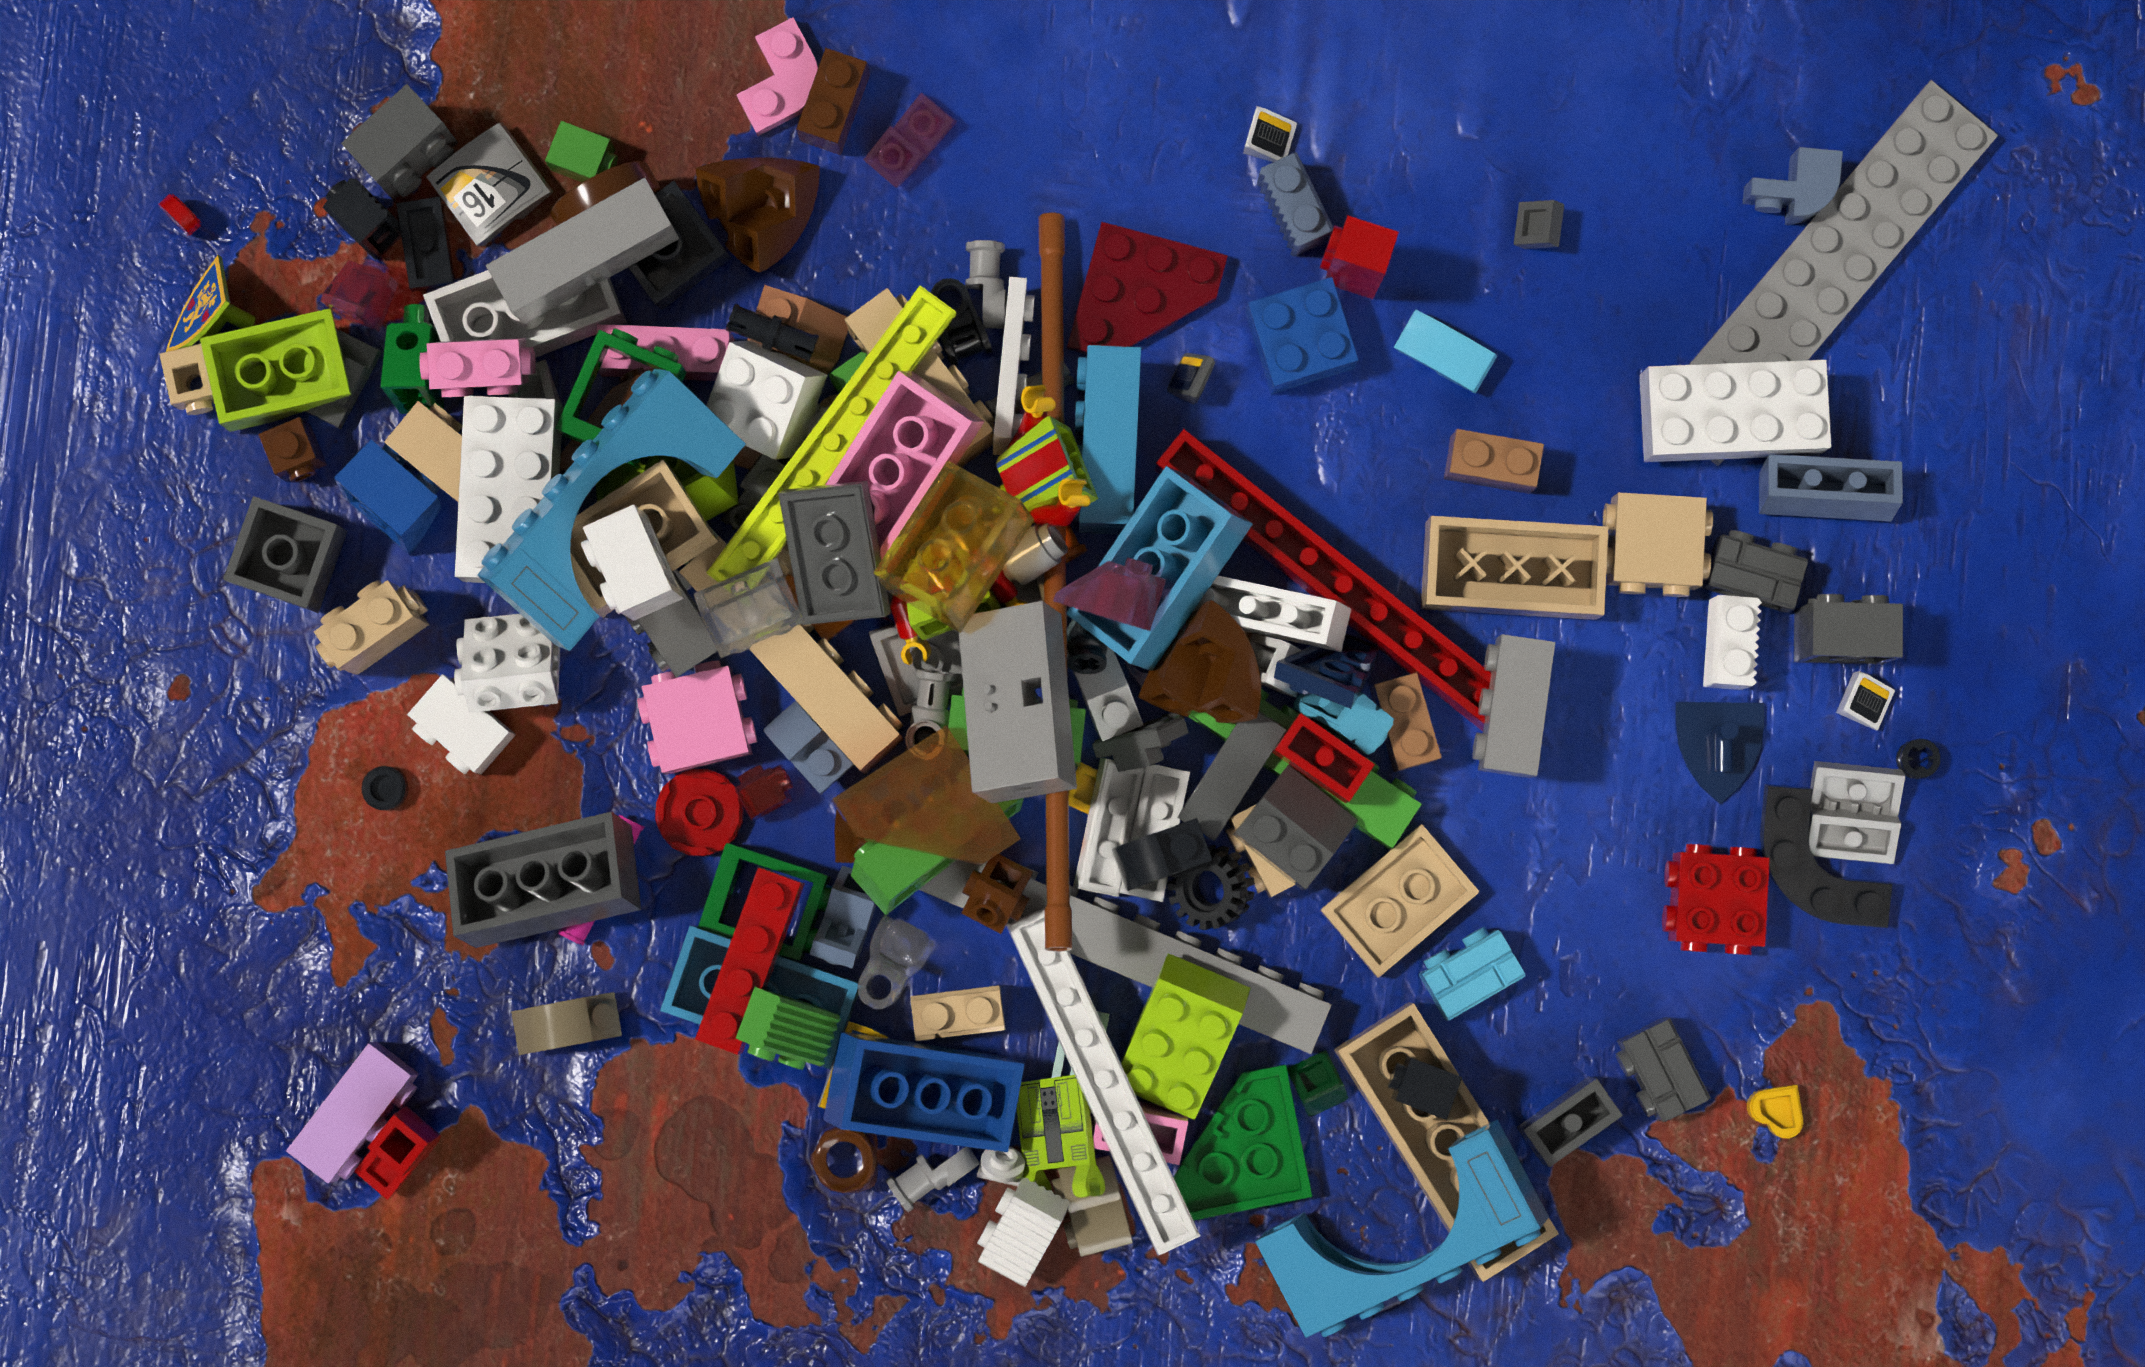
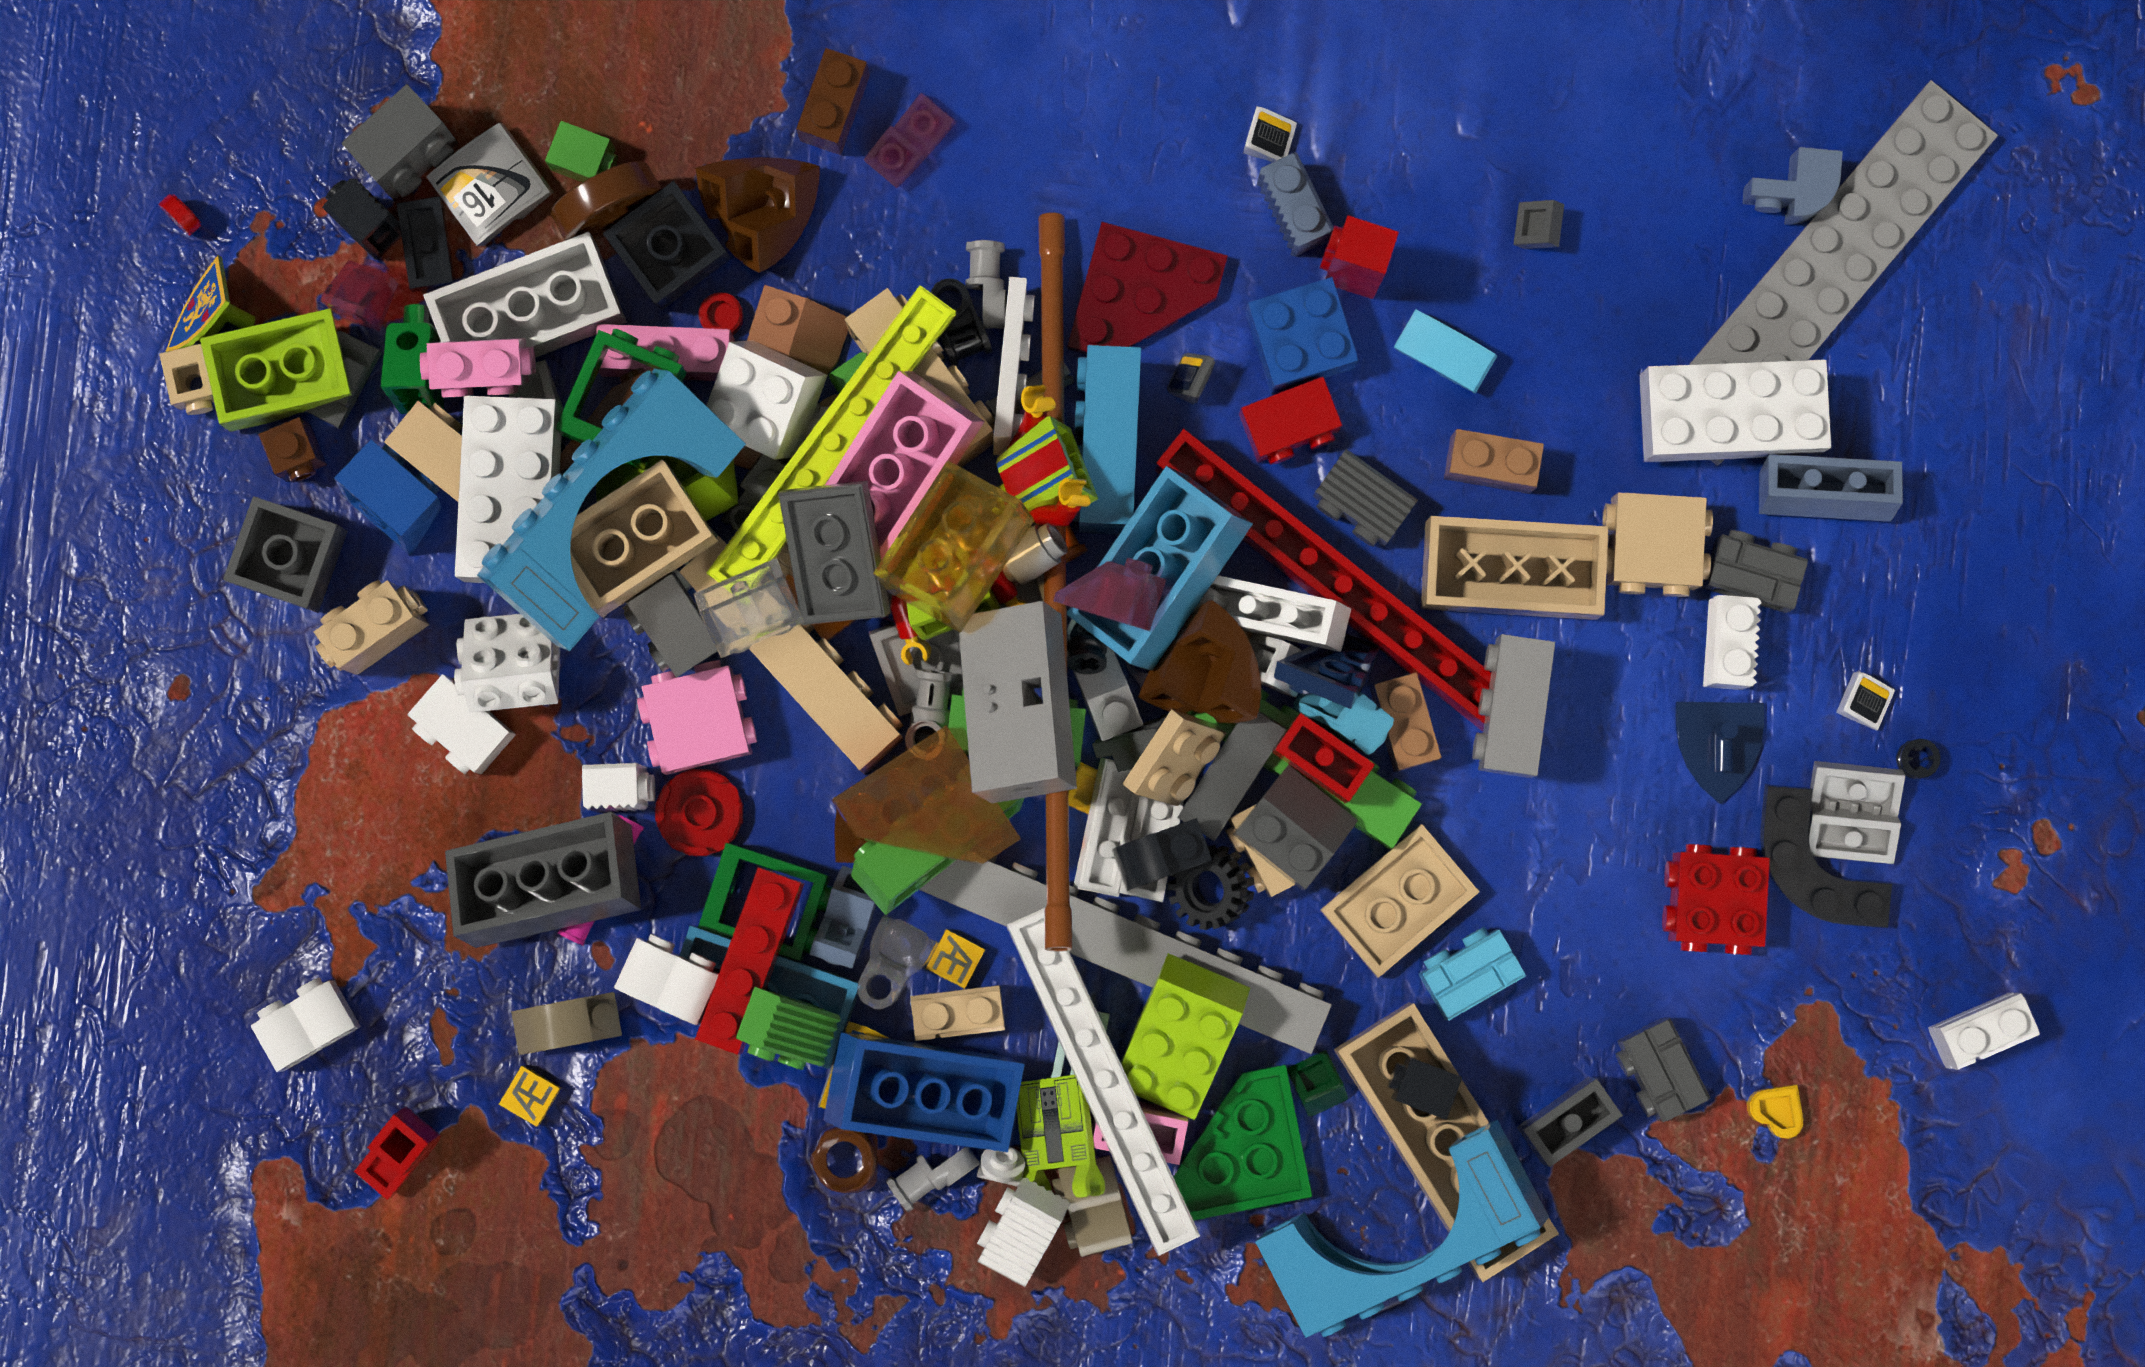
lavender brick [286,1042,419,1184] -> none
black tile [361,766,409,811] -> none
light grey brick [485,178,679,324] -> none
white brick [581,504,684,621] -> none
black pin [726,304,819,362] -> none
clear red plate [734,764,794,821] -> none
bright pink plate [736,17,818,136] -> none
sand blue brick [763,700,854,795] -> none
reddish brown brick [961,851,1033,934] -> none
dark grey brick [1794,594,1903,665] -> none
none -> white brick [251,977,361,1072]
none -> yellow tile [499,1065,562,1127]
none -> white brick [582,763,655,813]
none -> white brick [614,934,719,1026]
none -> red tile [699,292,744,335]
none -> yellow tile [925,929,986,989]
none -> tan plate [1123,709,1227,806]
none -> red brick [1239,377,1342,465]
none -> dark grey brick [1313,449,1418,547]
none -> white brick [1928,992,2040,1070]

